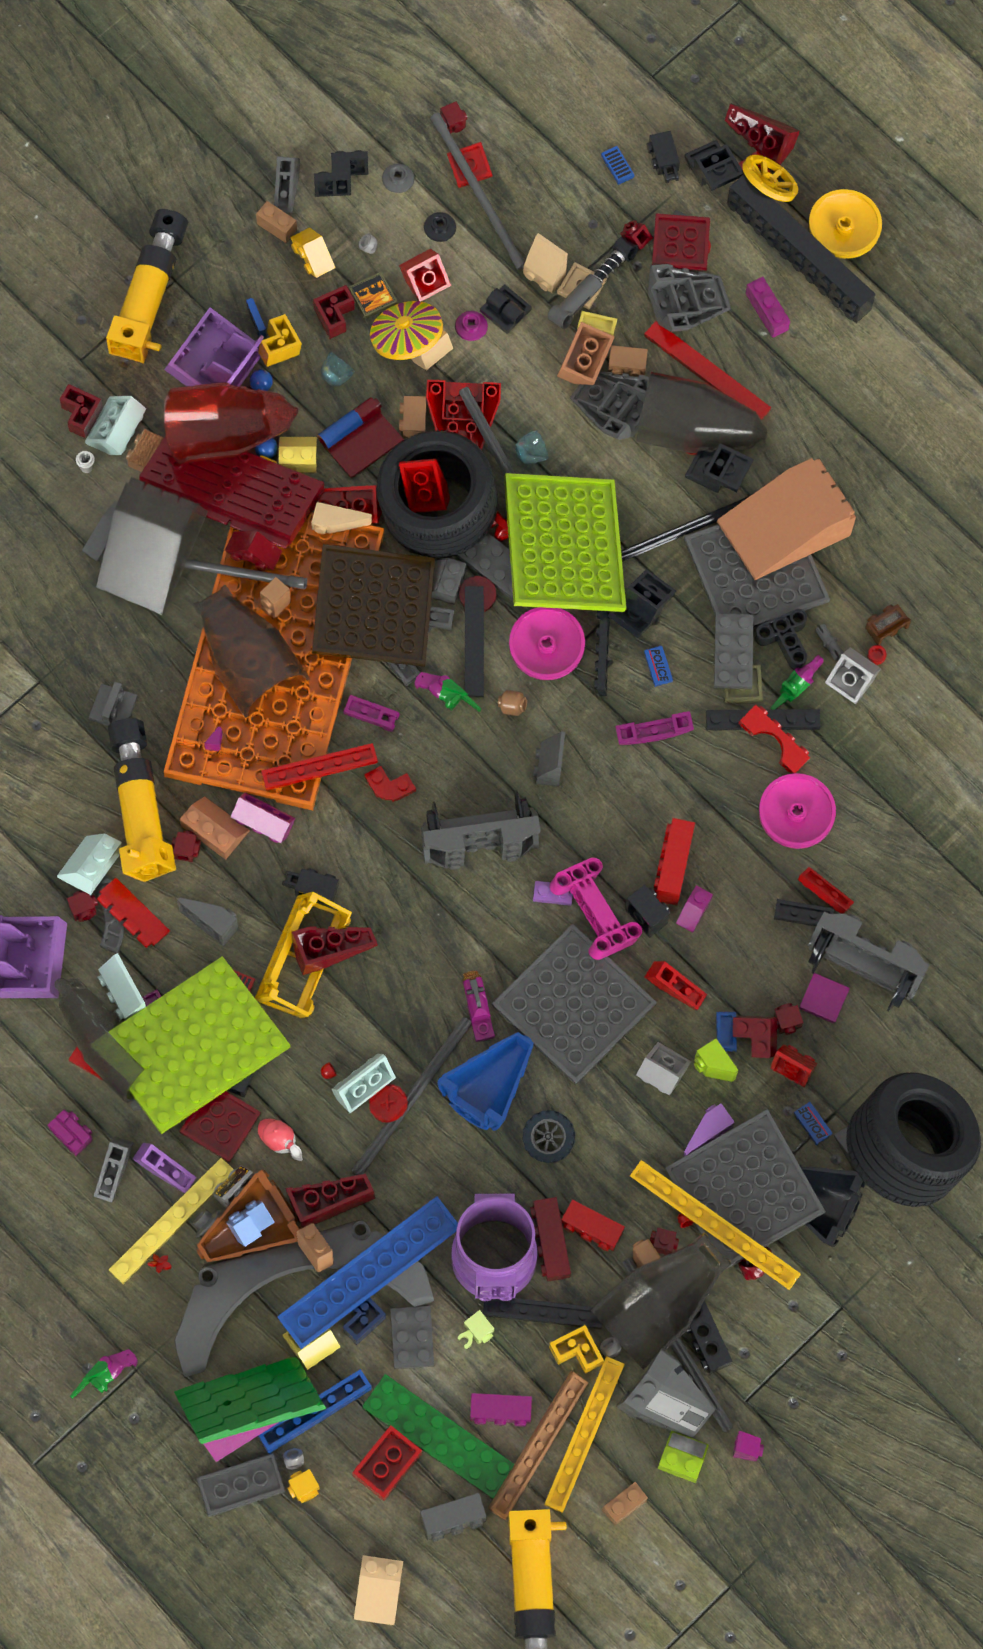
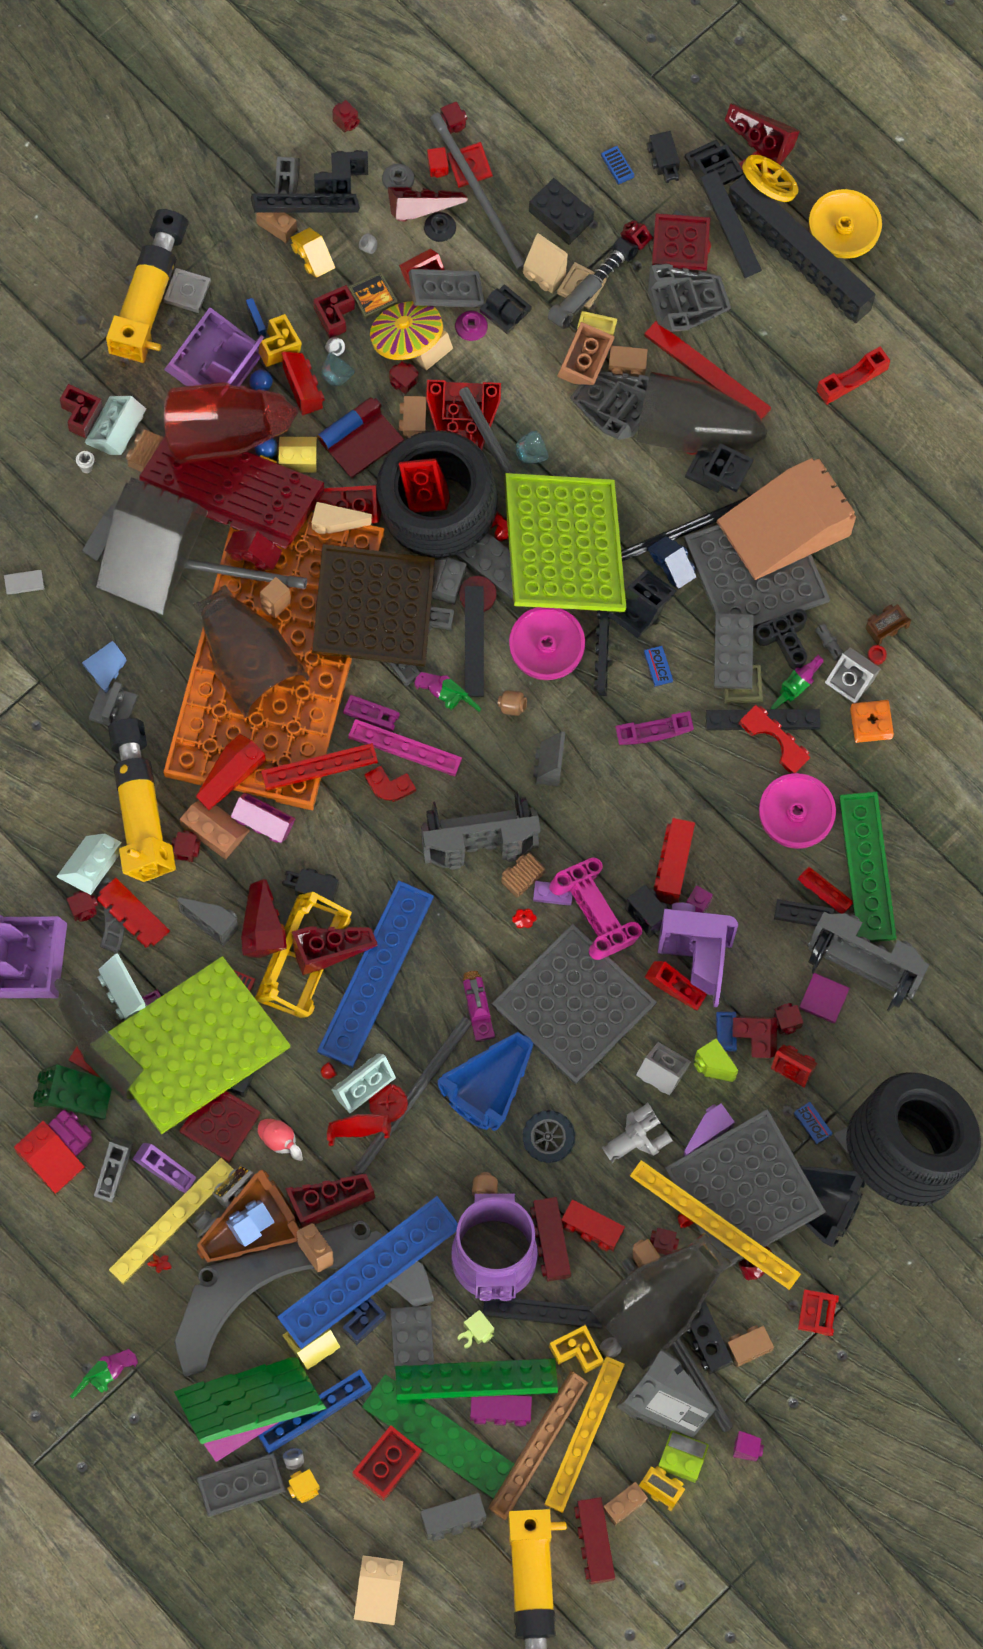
magenta slope [205,727,223,751] -> none
magenta brick [745,277,790,338] -> none
none -> light grey tile [4,570,44,595]
none -> red slope [14,1121,85,1194]
none -> dark green bracket [33,1064,113,1120]
none -> medium blue slope [82,641,127,693]
none -> light grey plate [164,268,211,313]
none -> red wedge [196,734,266,811]
none -> dark red wedge [241,879,287,958]
none -> black plate [251,193,360,213]
none -> red slope [282,352,325,416]
none -> blue plate [317,881,434,1068]
none -> tile [325,337,345,356]
none -> red piece [327,1114,391,1146]
none -> dark red brick [332,100,360,133]
none -> dark pink plate [348,719,462,777]
none -> wedge [388,187,468,222]
none -> dark red brick [389,361,419,395]
none -> green plate [395,1358,558,1400]
none -> dark grey plate [408,269,485,307]
none -> red brick [427,147,448,178]
none -> medium nougat head [472,1172,498,1197]
none -> medium nougat brick [501,853,546,898]
none -> red plant [512,908,537,928]
none -> black brick [529,178,594,245]
none -> dark red brick [574,1497,615,1584]
none -> light grey wheel [602,1102,673,1163]
none -> yellow window [639,1466,685,1511]
none -> brick [648,537,696,589]
none -> medium lavender plate [658,903,738,1007]
none -> black tile [699,170,762,279]
none -> medium nougat brick [726,1325,774,1367]
none -> red plate [798,1289,839,1336]
none -> red arch [816,346,890,405]
none -> green plate [839,792,897,942]
none -> orange brick [850,700,894,743]

